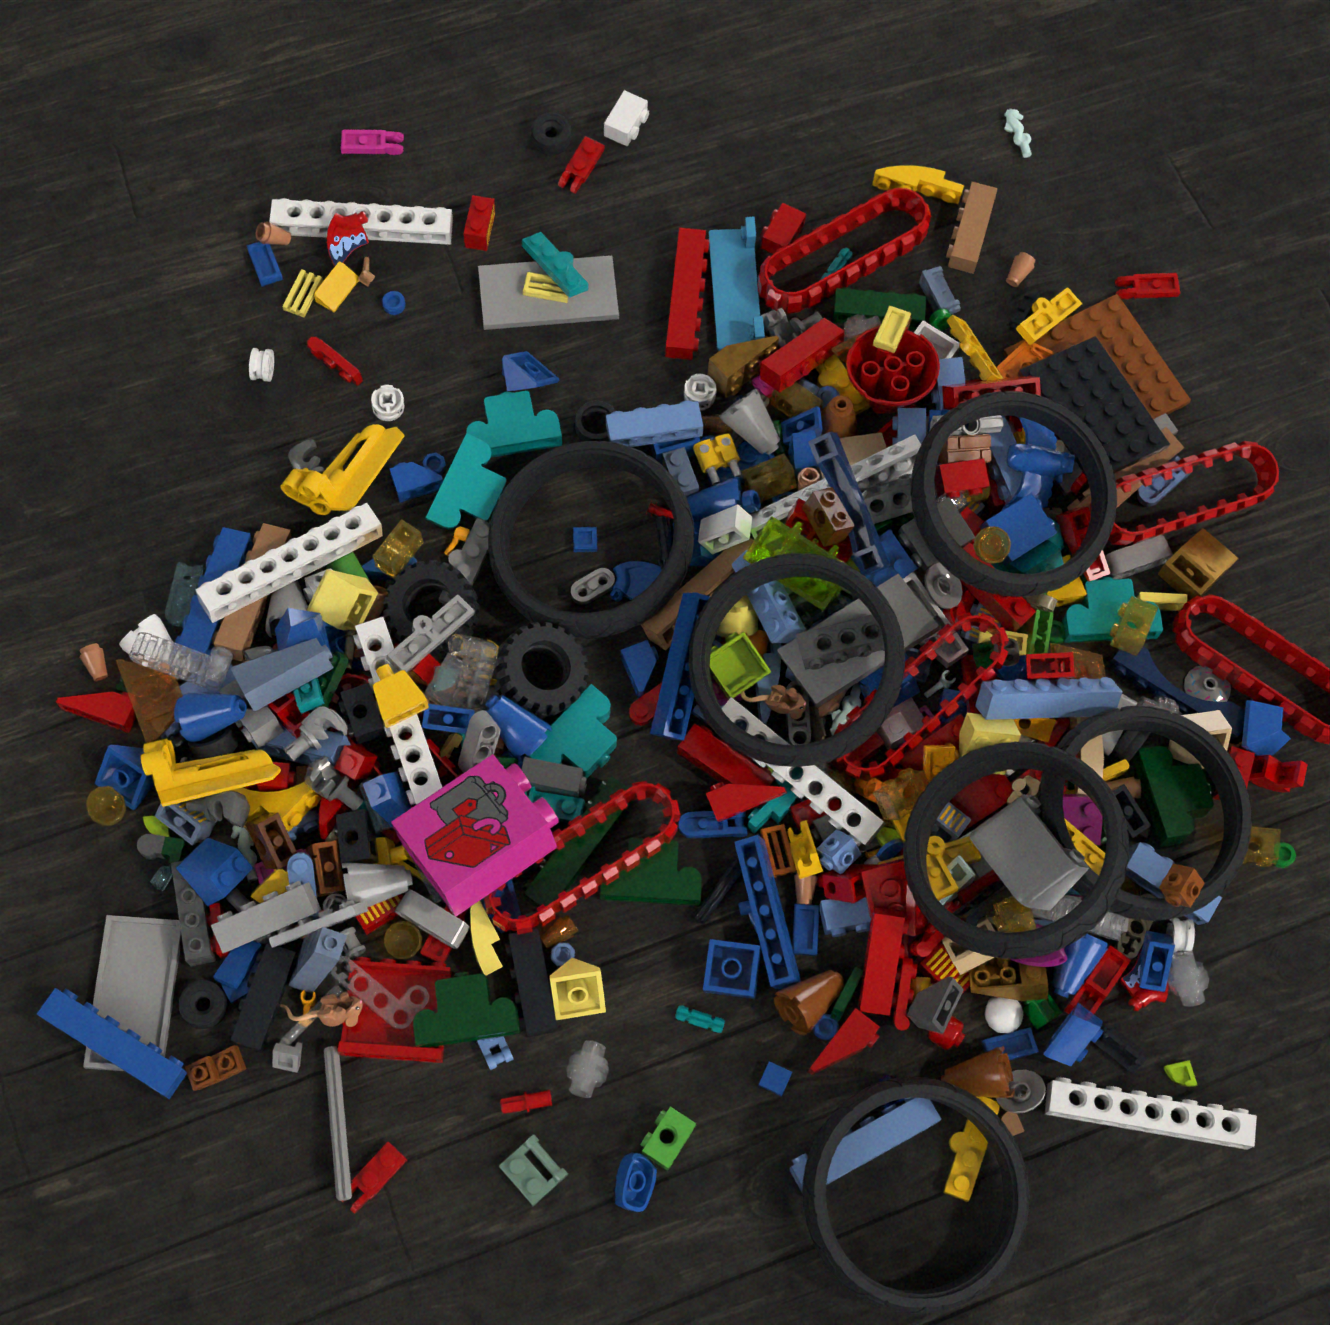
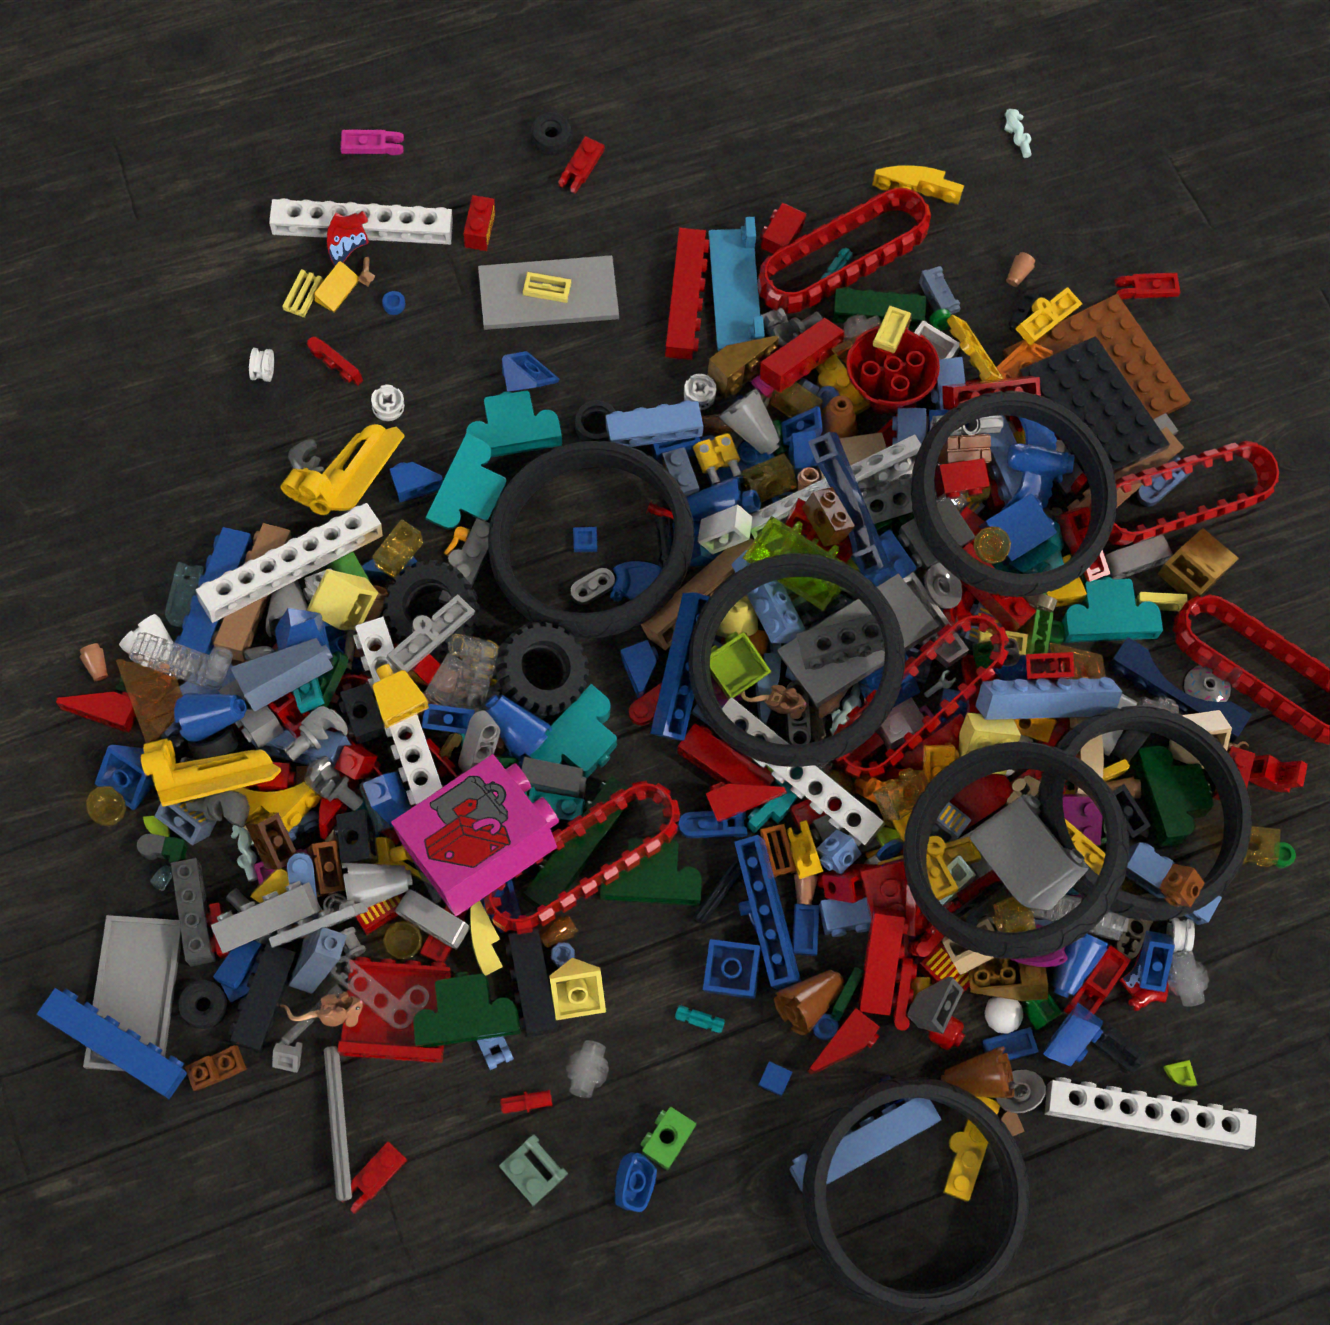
blue slope [176,838,253,906] -> none
blue tile [247,241,283,286] -> none
nougat cone [256,222,291,245] -> none
light orange hand [300,990,317,1028] -> none
blue tile [423,453,446,475] -> none
clear light blue tile [433,666,461,691] -> none
teal hinge [522,232,589,298] -> none
white brick [604,90,649,146] -> none
medium nougat brick [946,182,998,274] -> none
clear yellow brick [1109,596,1158,656] -> none
blue slope [1242,700,1291,756] -> none

